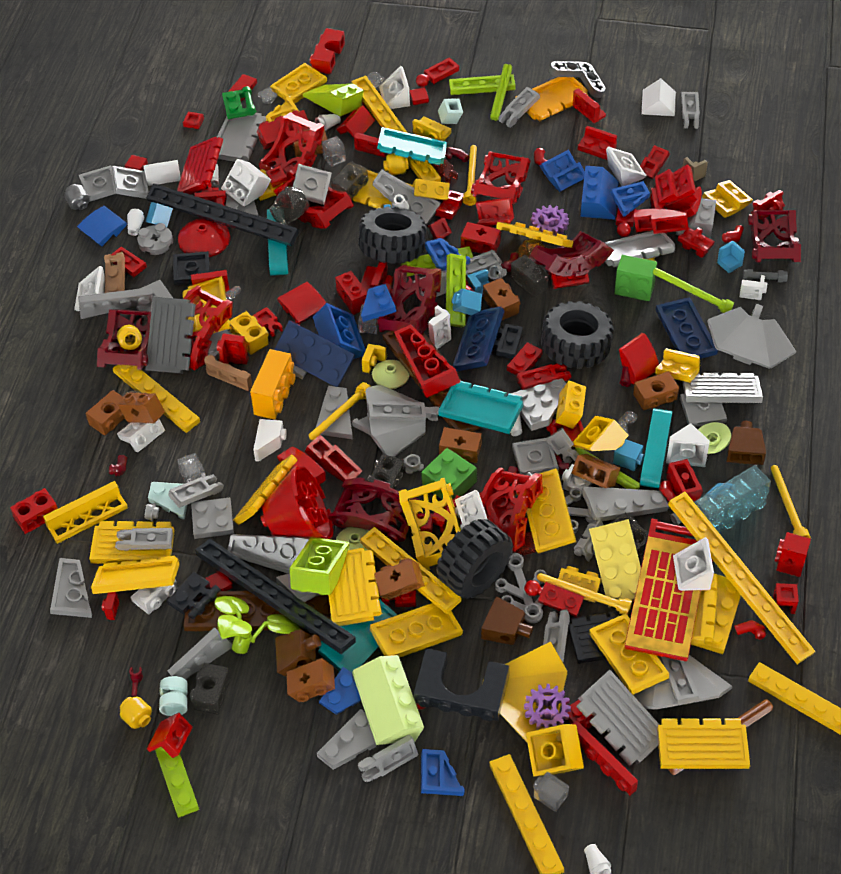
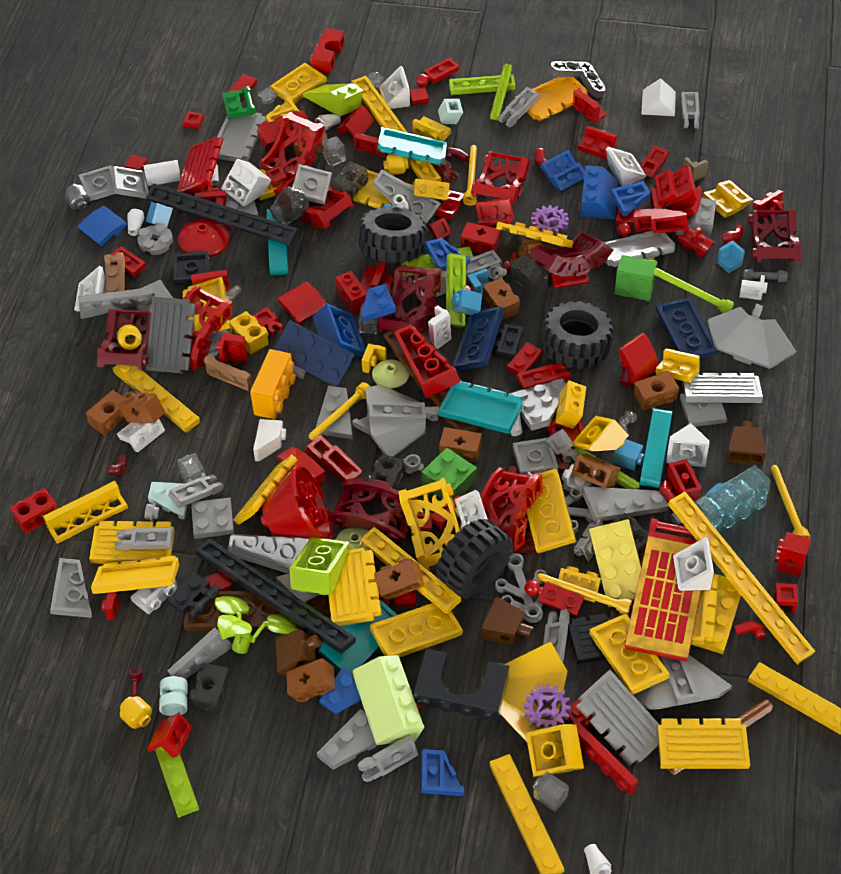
yellowish green dish [698,422,731,454] -> none

